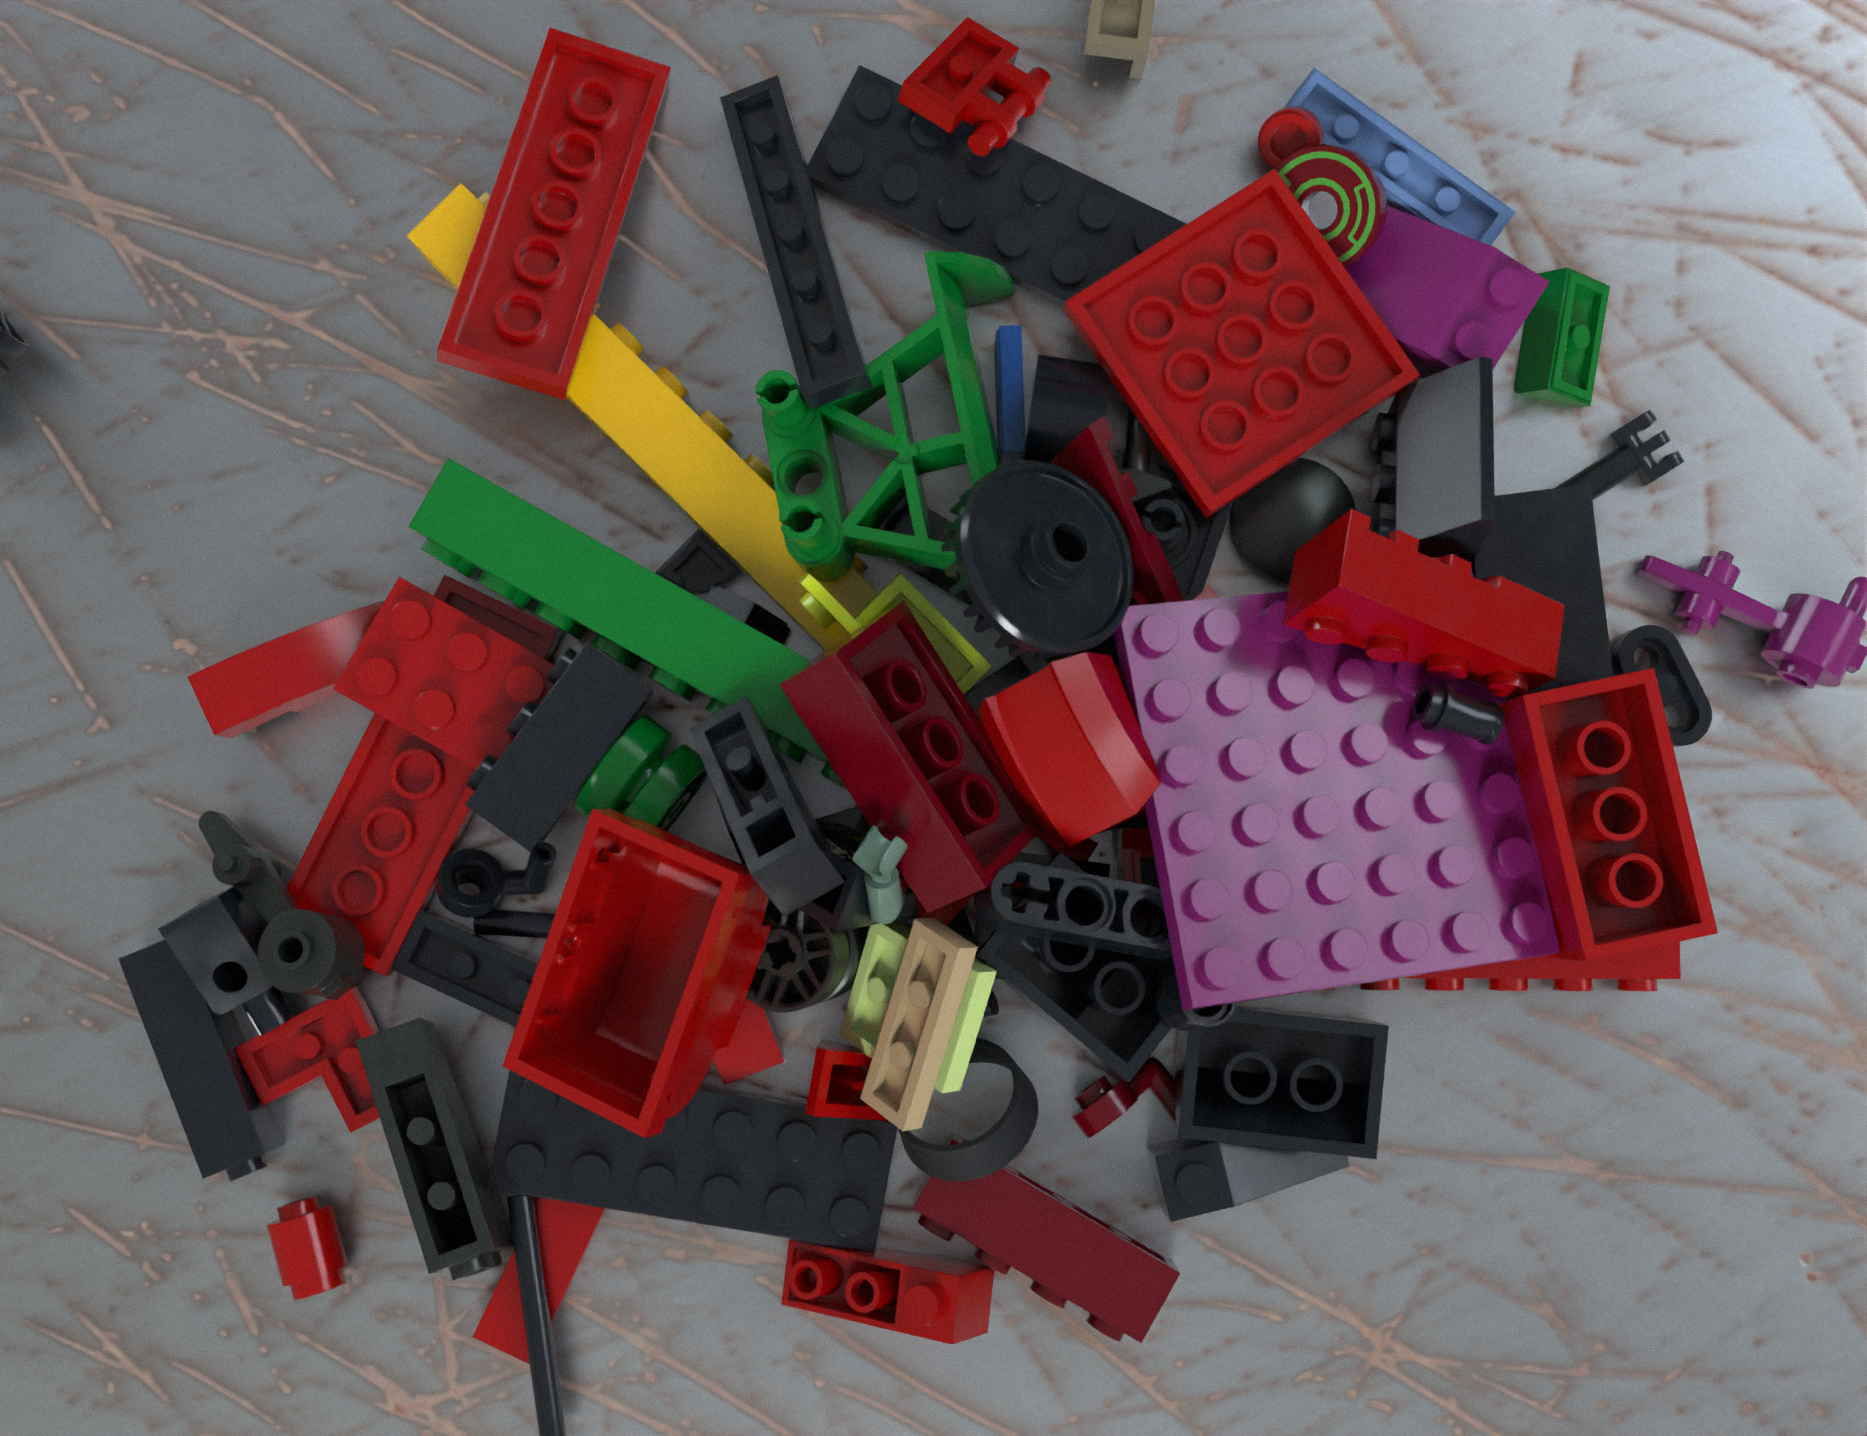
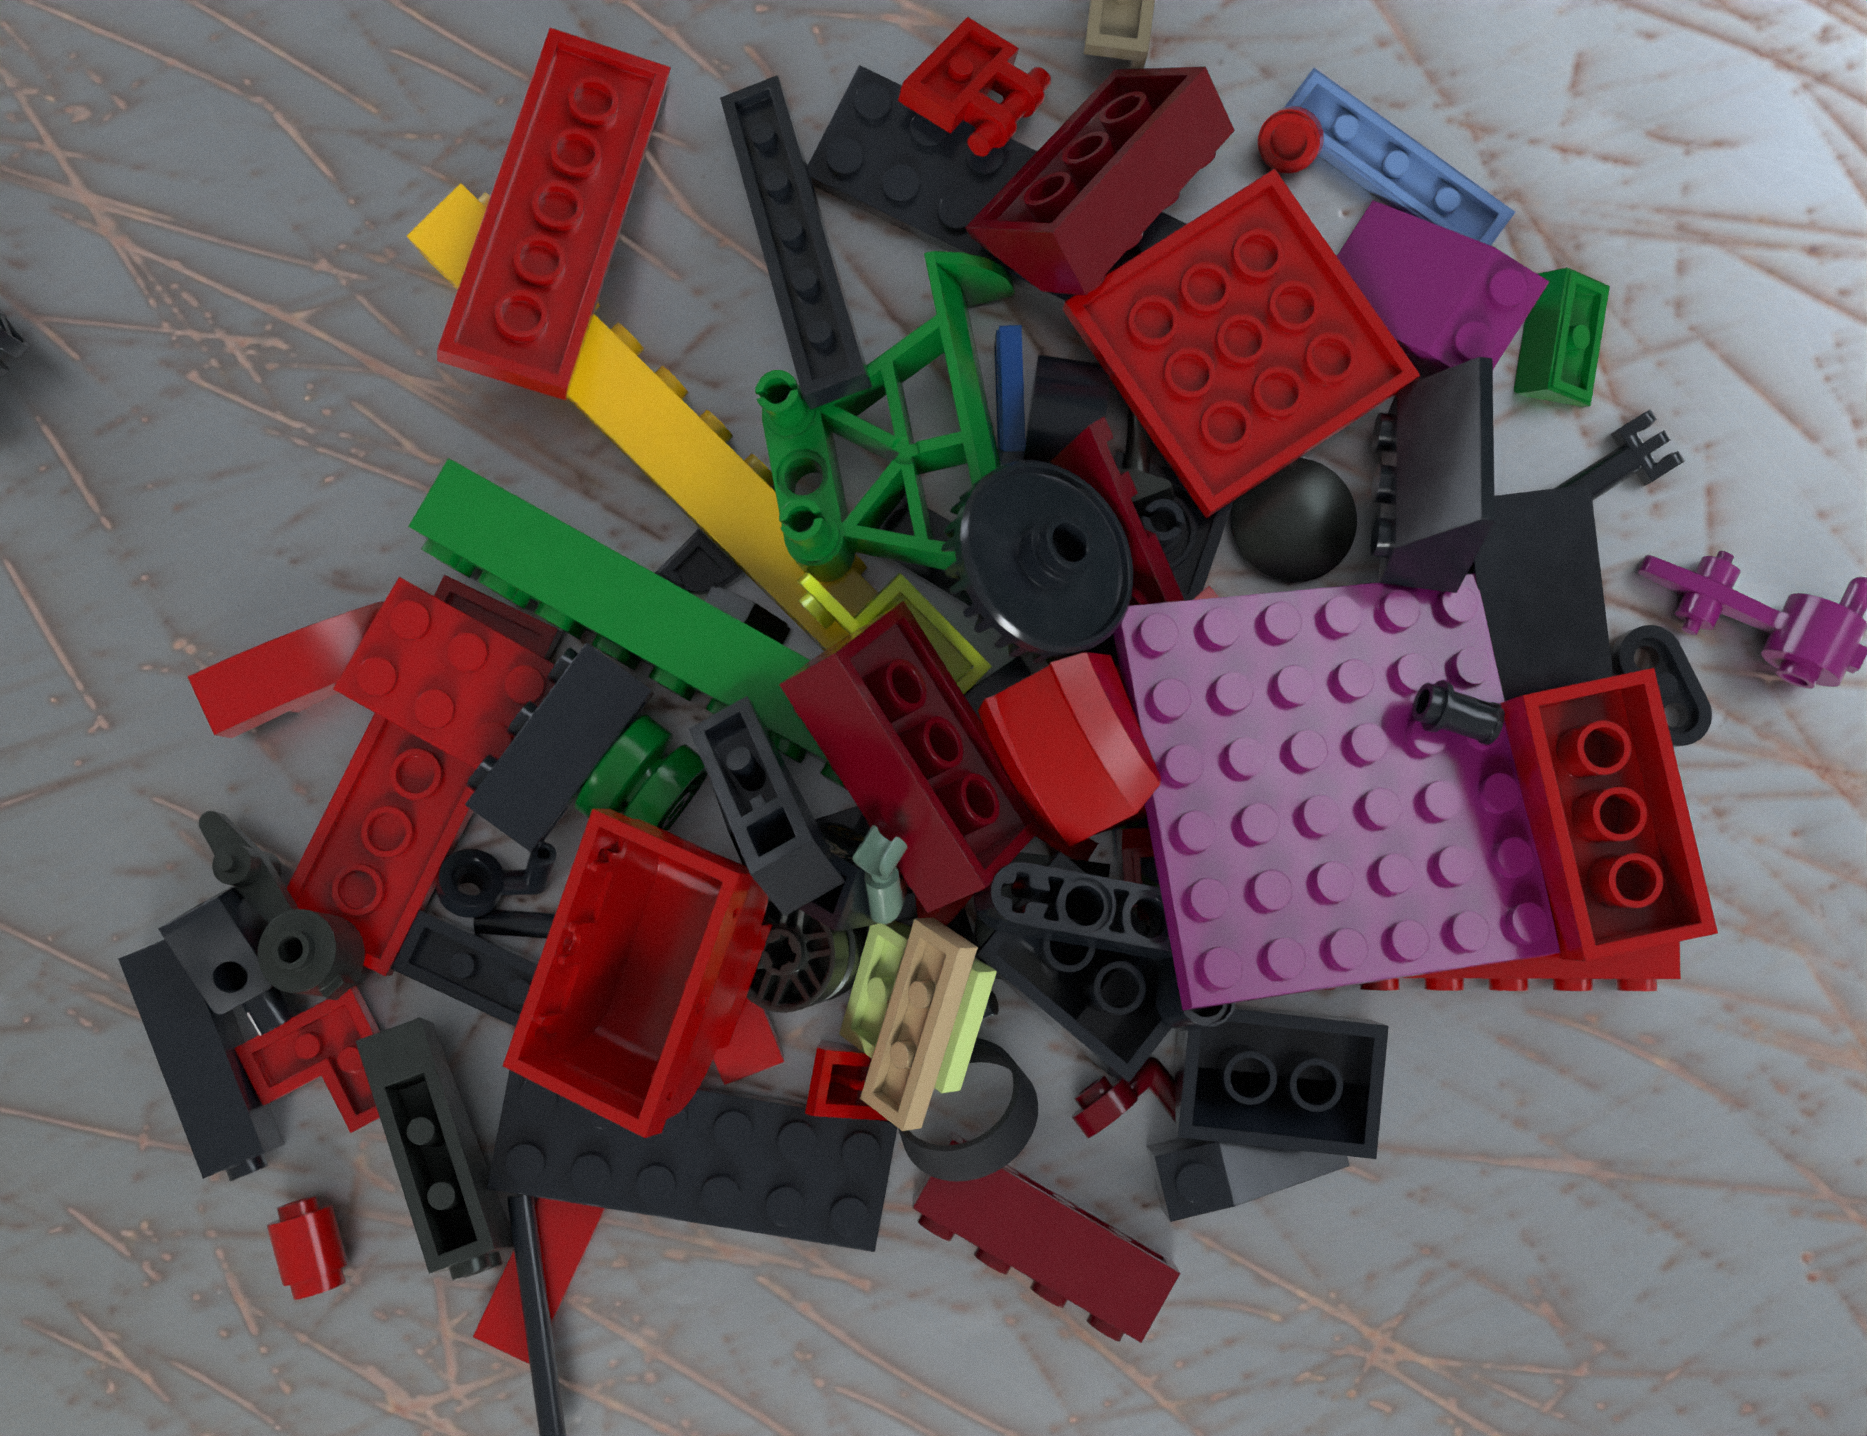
red slope [781,1239,994,1345] -> none
dark red tile [1276,145,1387,269] -> none
red wedge [1283,509,1565,698] -> none
none -> dark red slope [965,66,1235,295]

